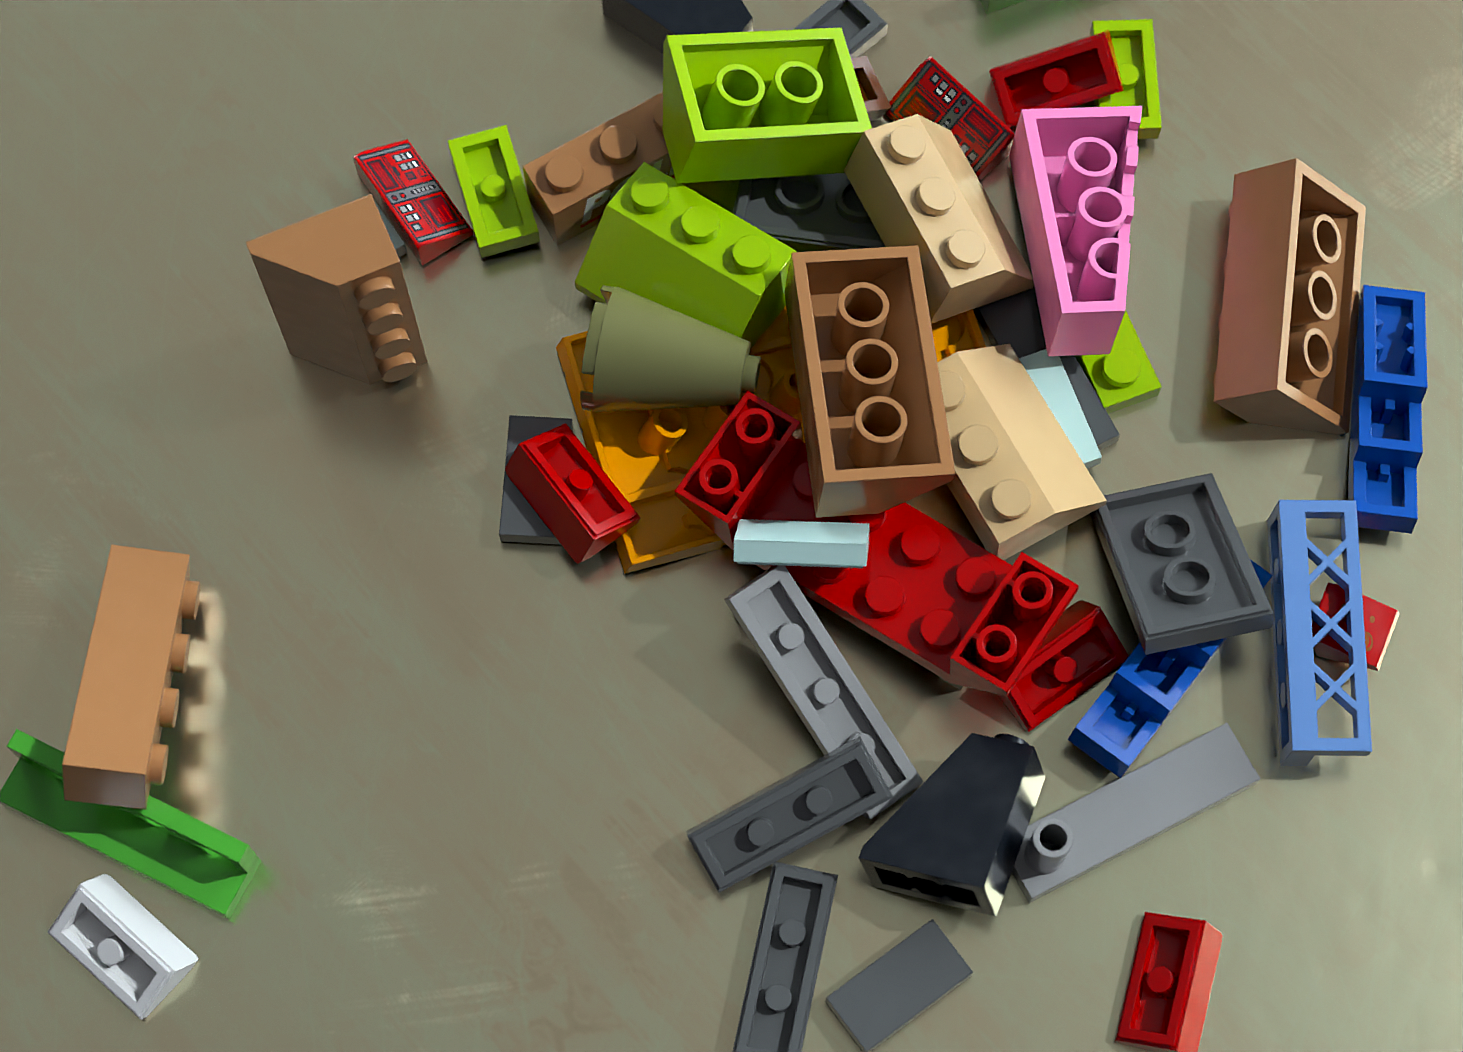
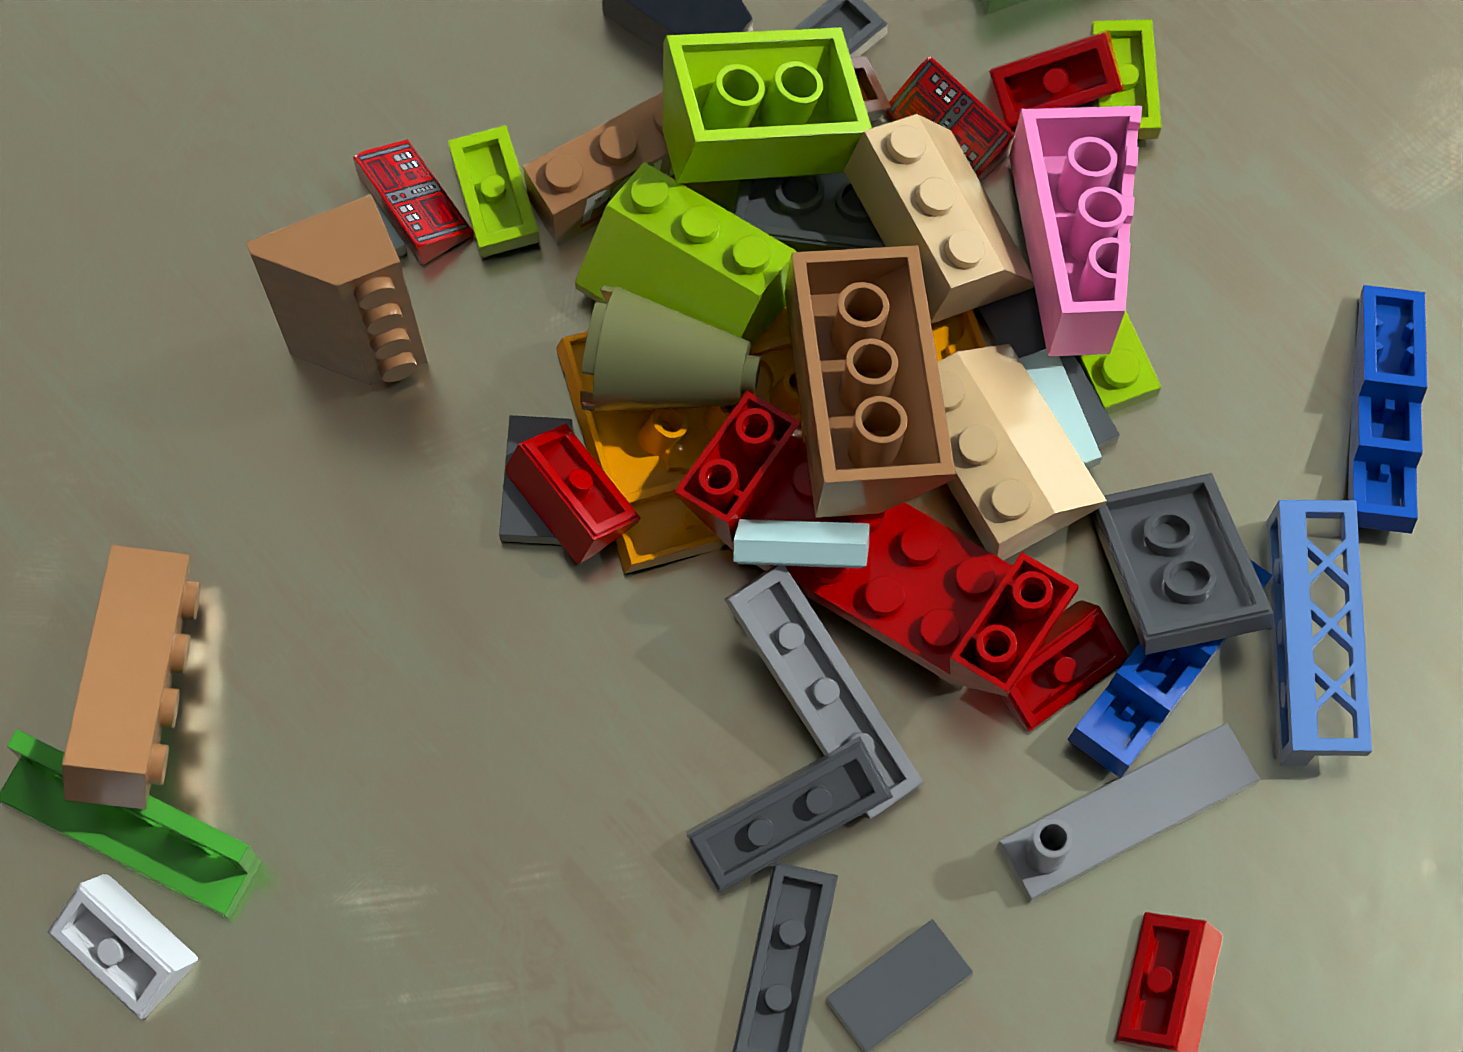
black slope [858,733,1045,917] -> none
medium nougat slope [1213,158,1366,435] -> none
red slope [1312,582,1399,671] -> none

